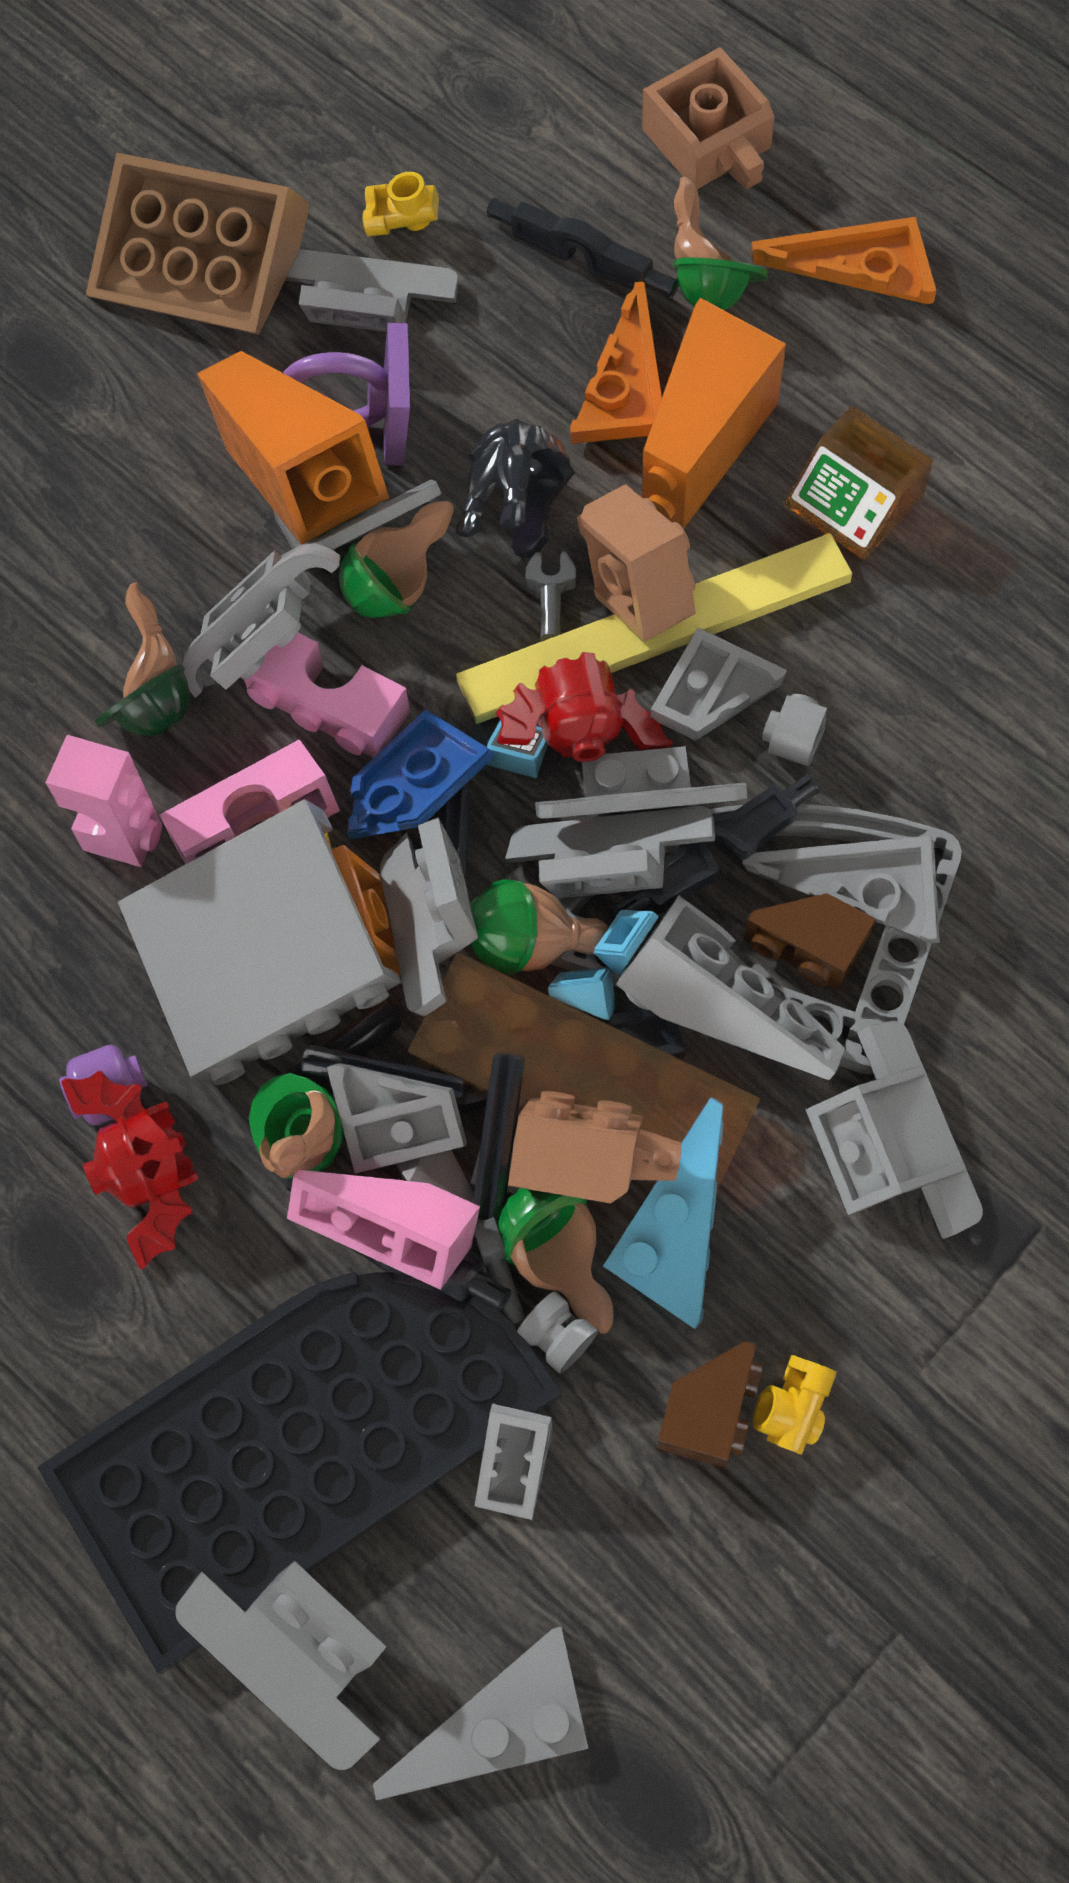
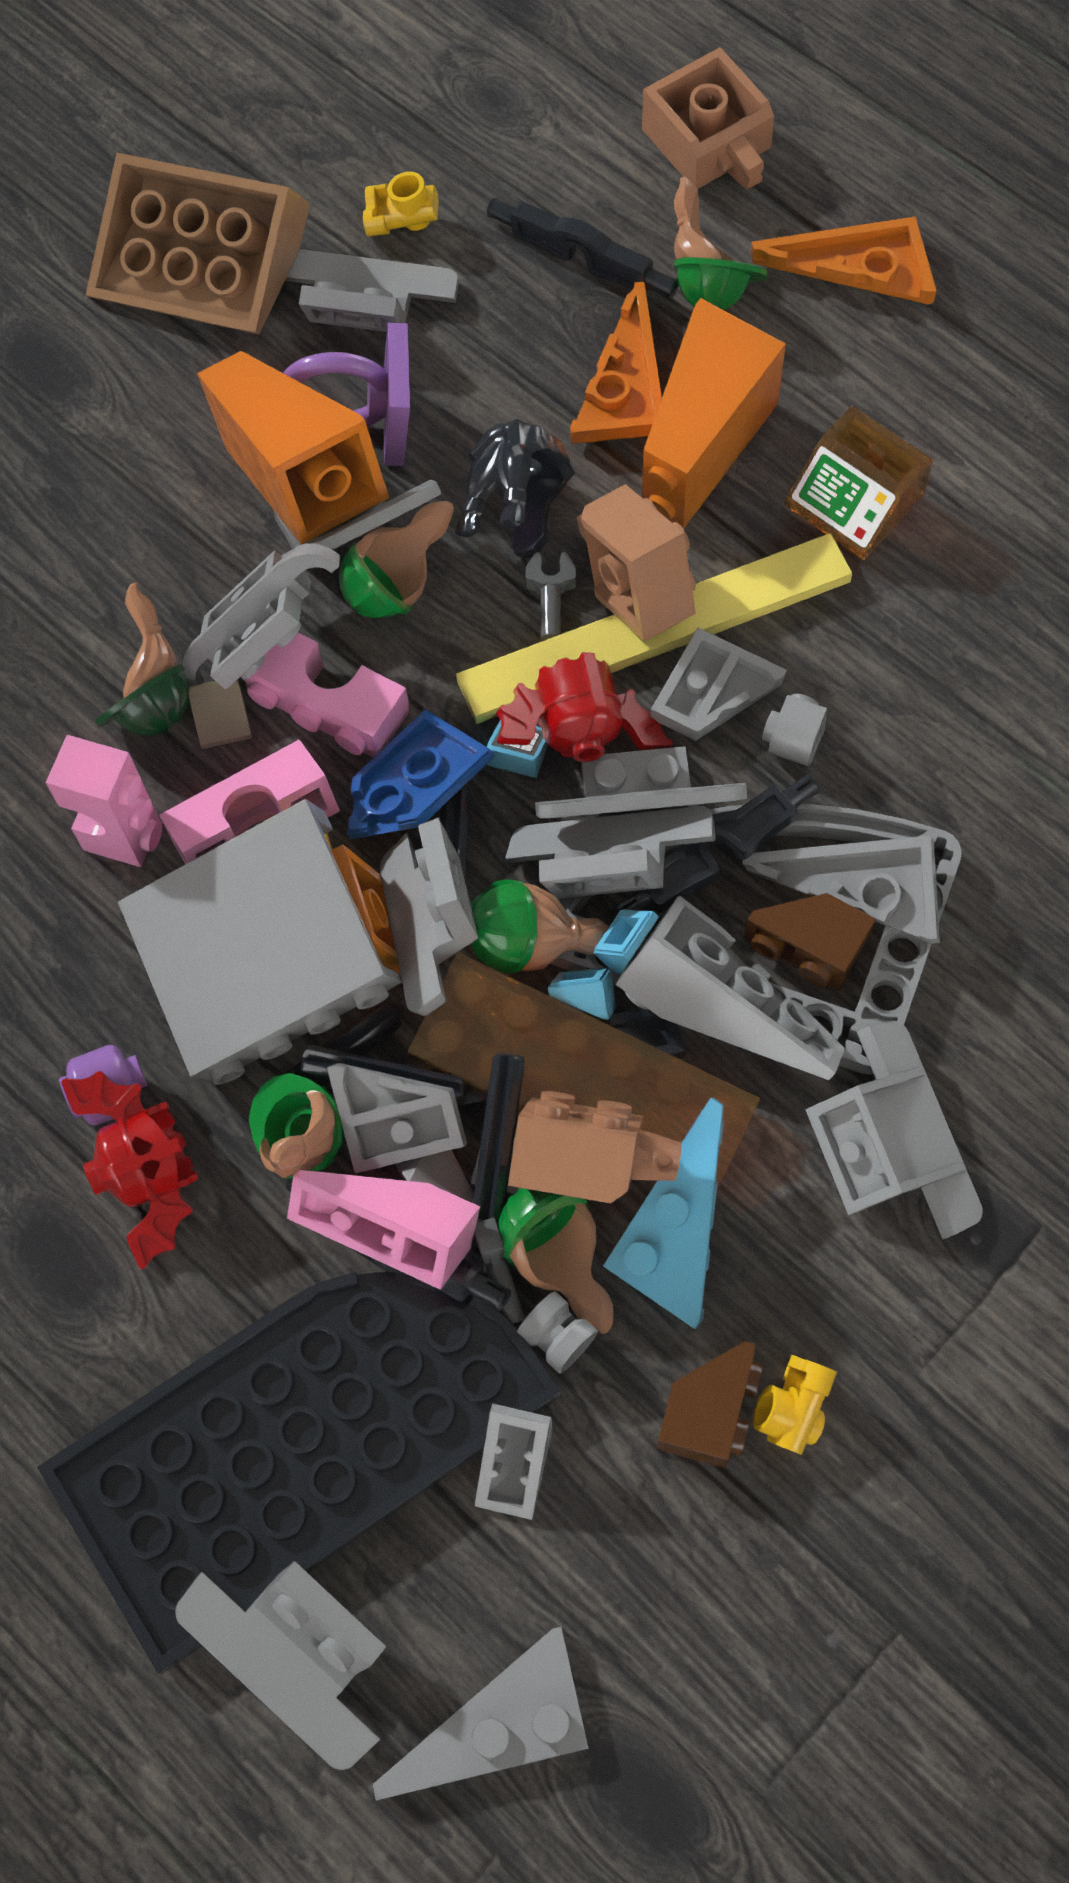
none -> dark tan slope [188,679,252,749]

